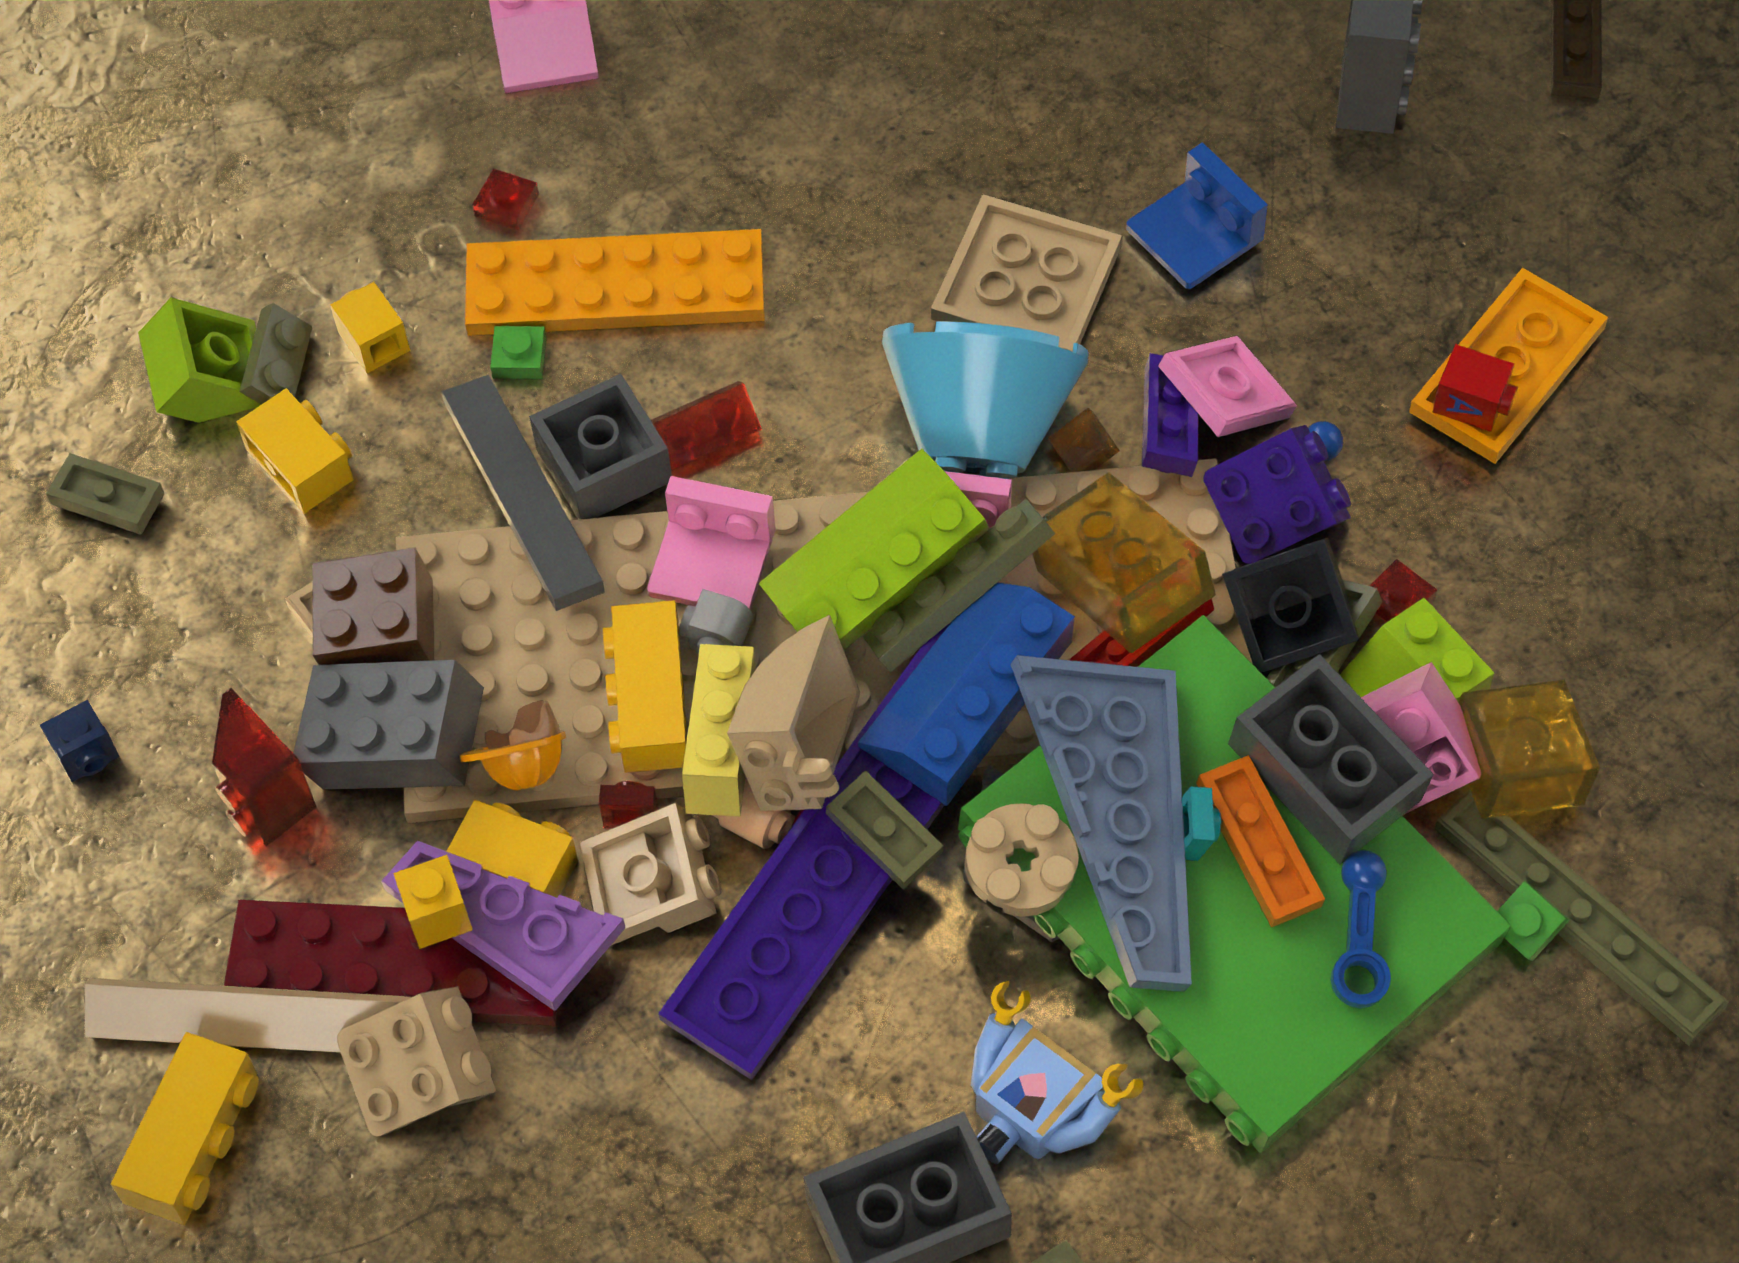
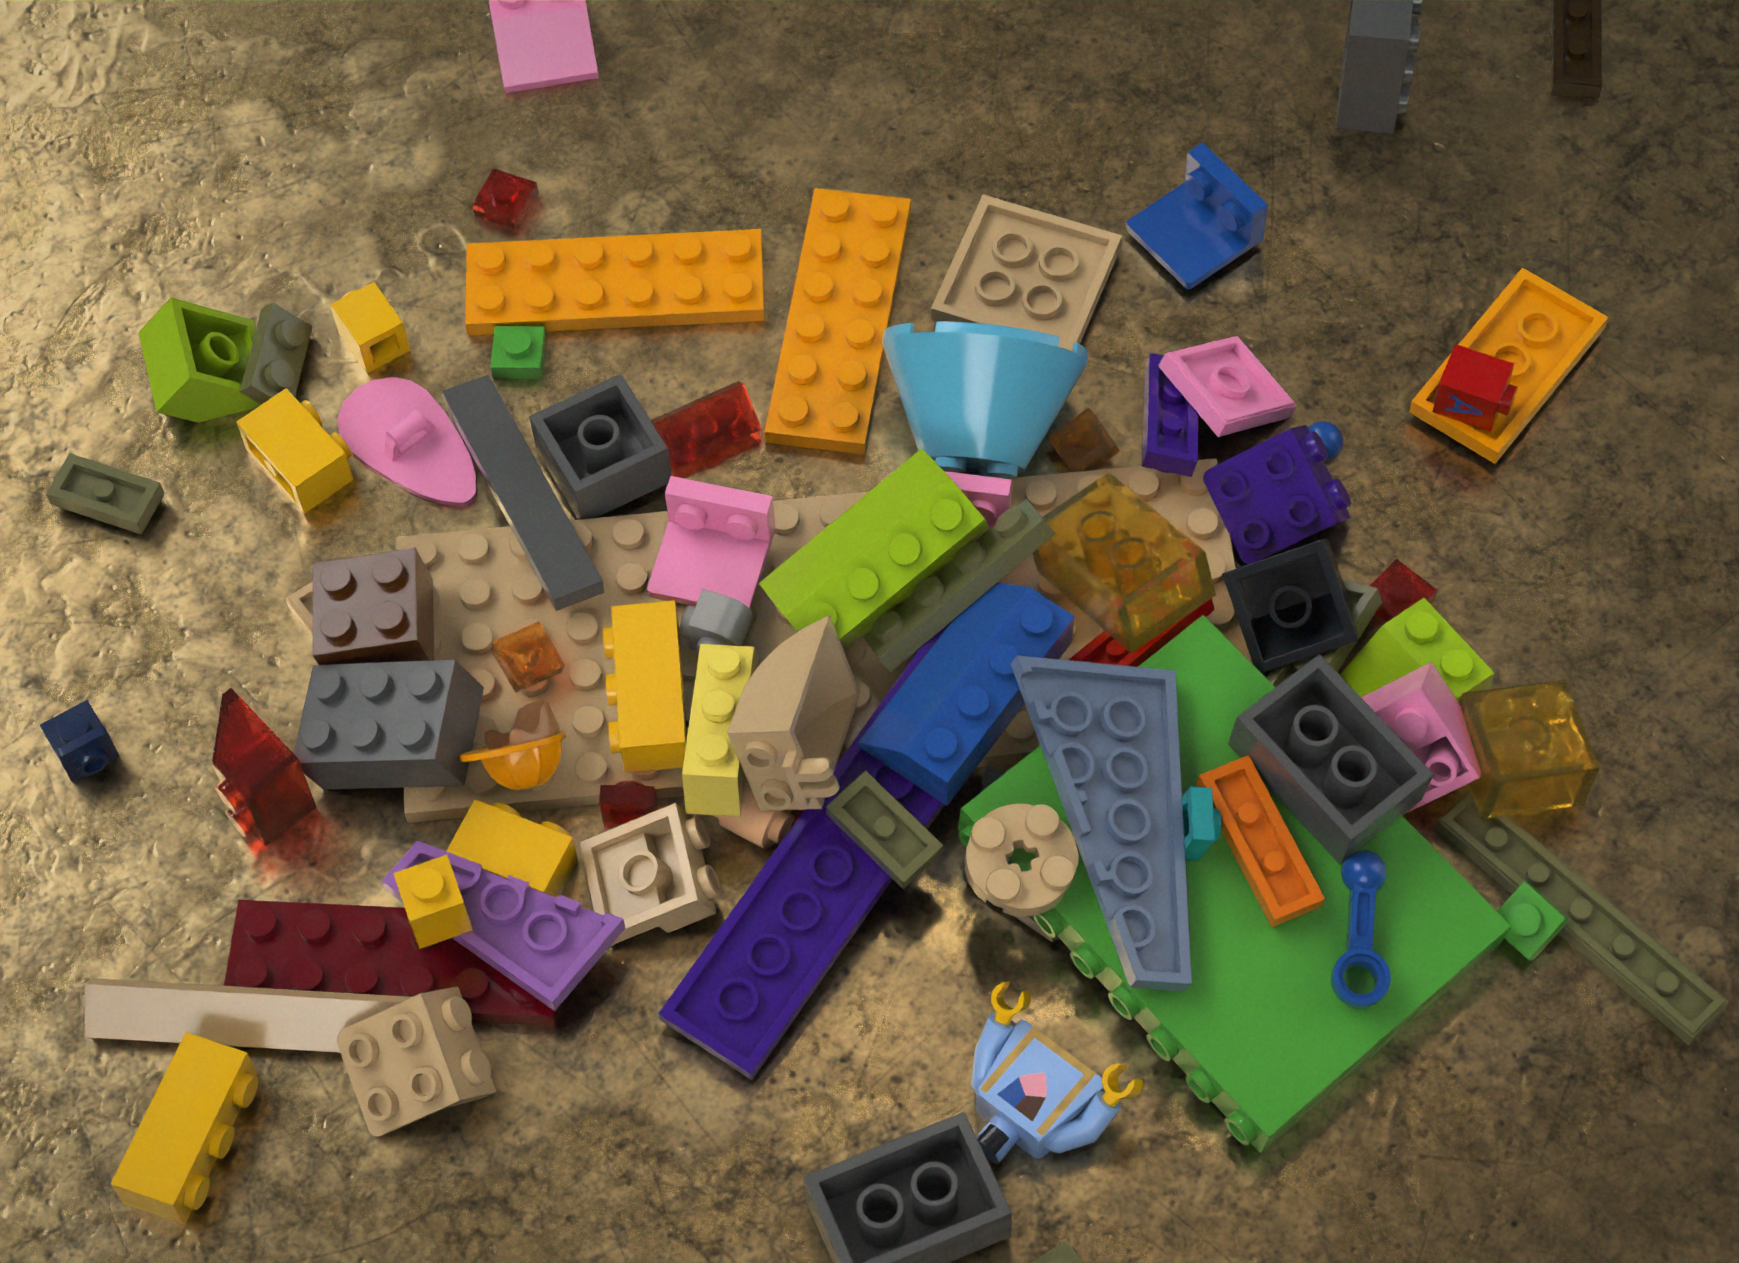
none -> bright pink shield [337,377,477,507]
none -> clear orange tile [490,621,565,693]
none -> light orange plate [764,188,911,455]

